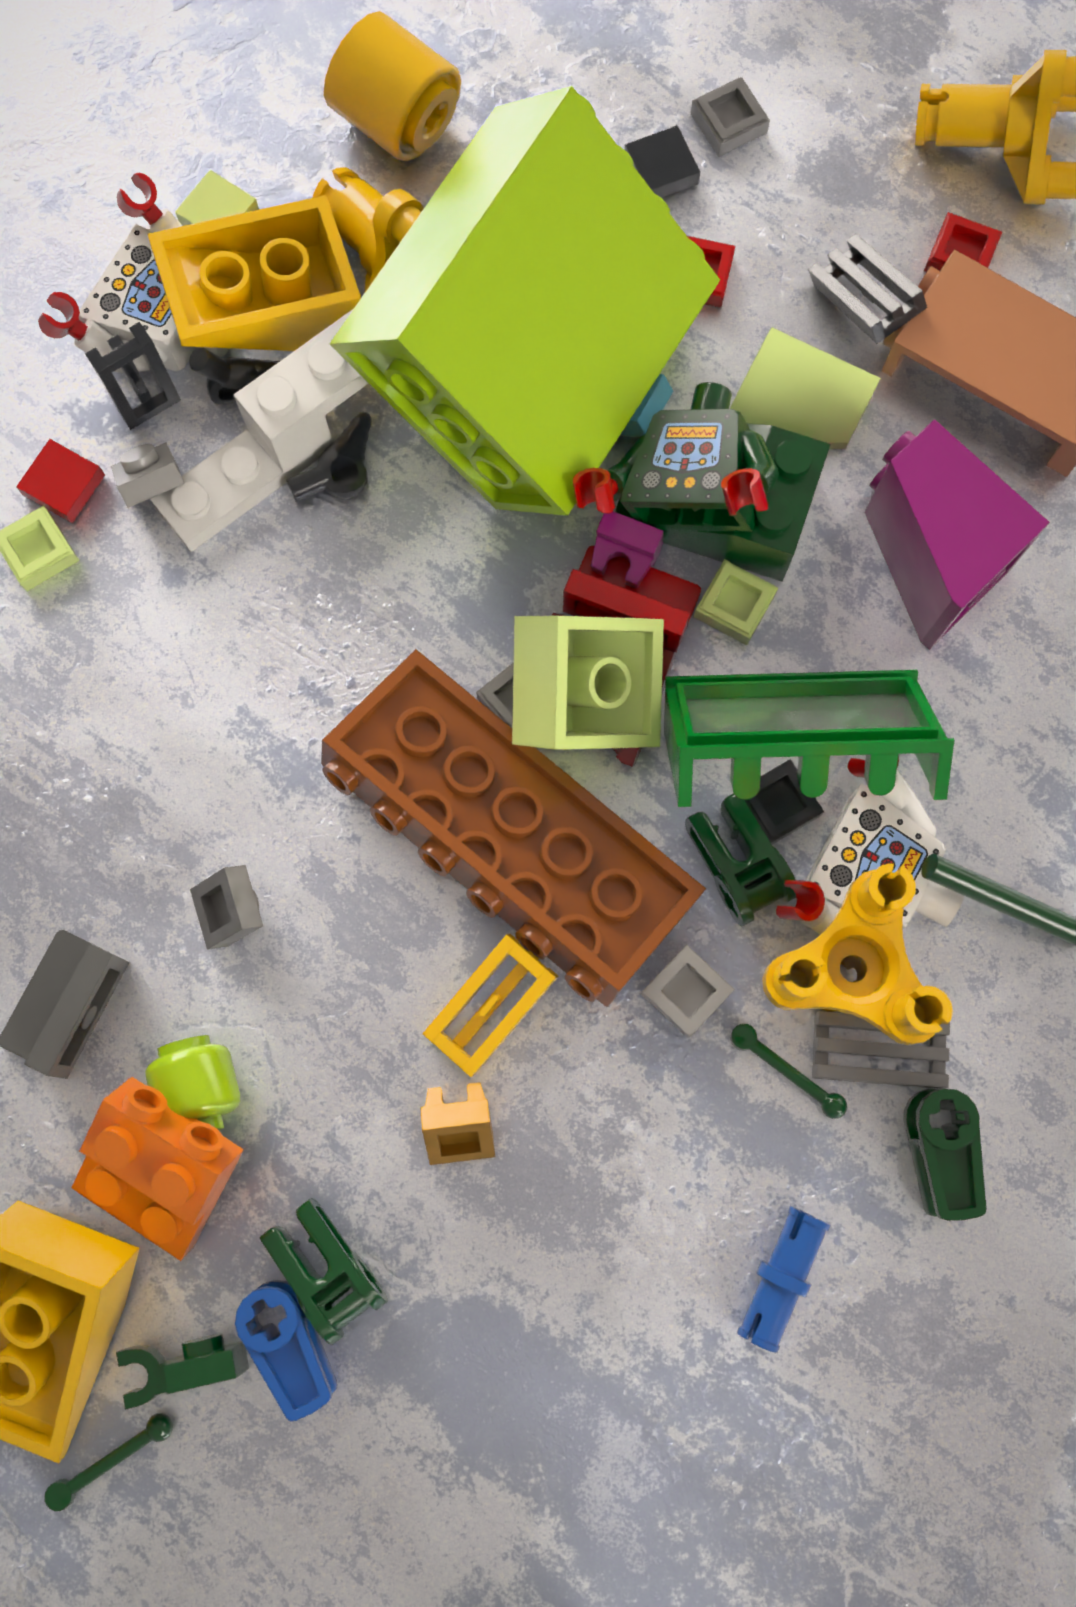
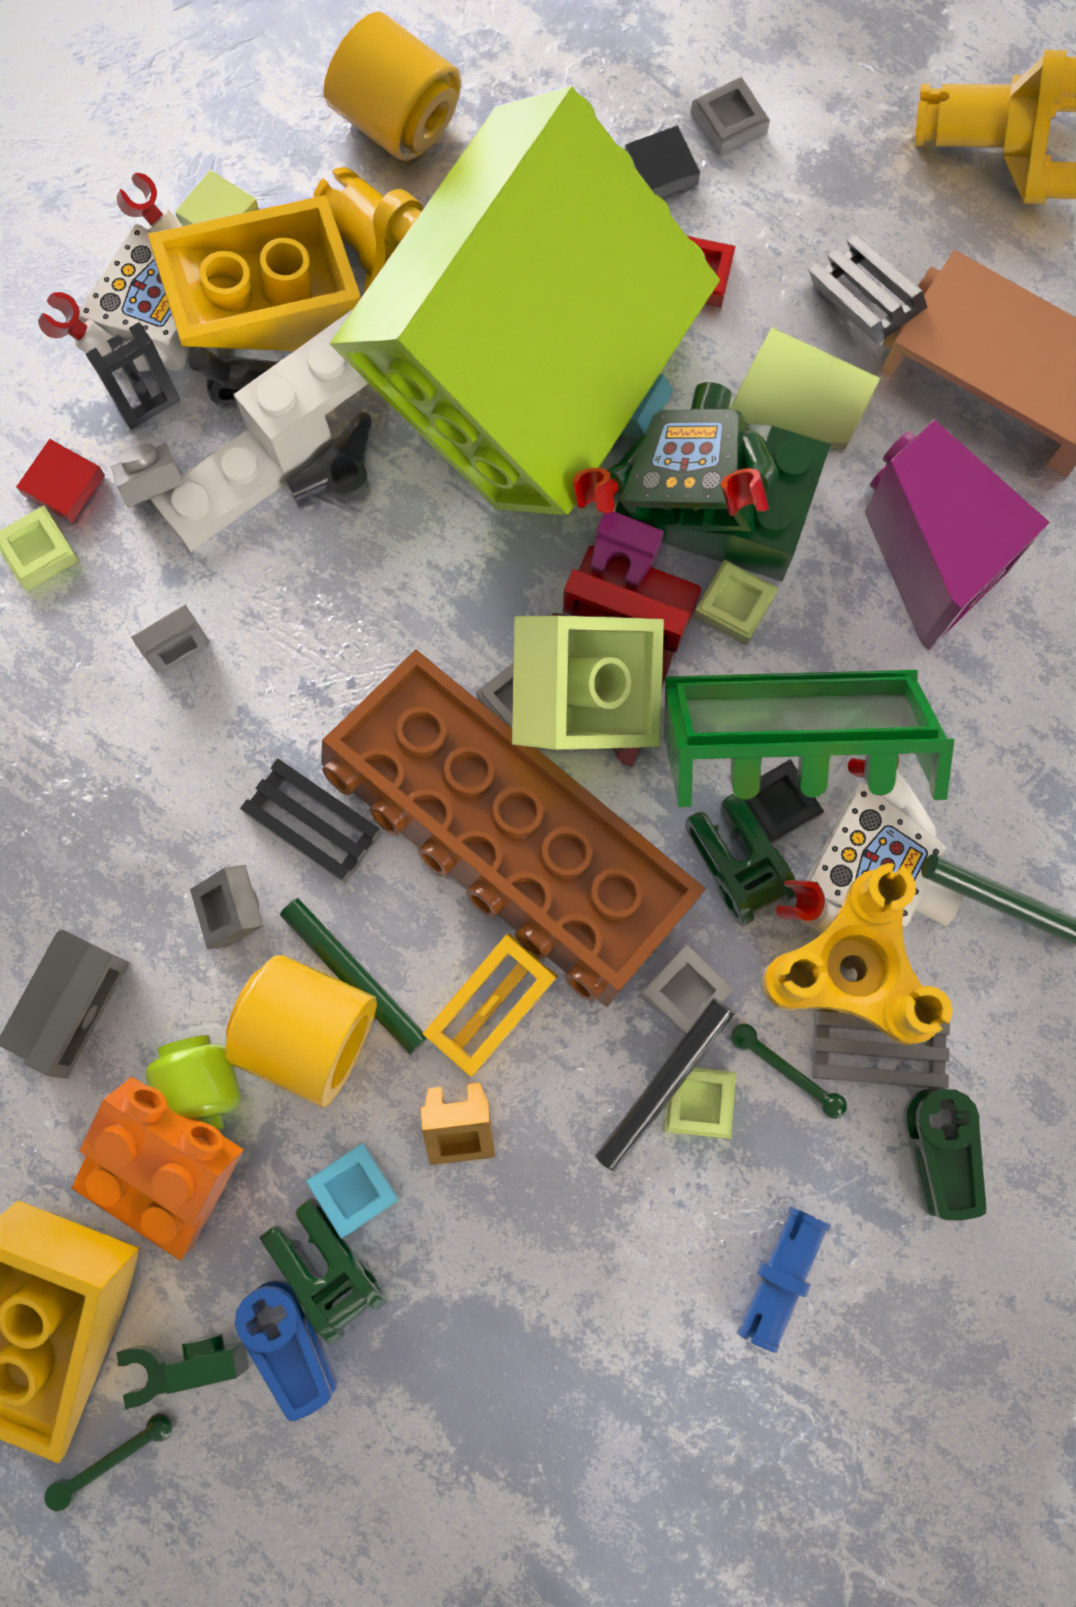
red tile [924,212,1002,272] -> none
none -> flat silver tile [131,604,210,673]
none -> yellow piece [225,955,377,1108]
none -> black tile [240,758,382,884]
none -> dark green bar [280,898,428,1055]
none -> medium azure plate [306,1143,401,1239]
none -> black bar [595,998,735,1172]
none -> yellowish green tile [663,1068,736,1139]

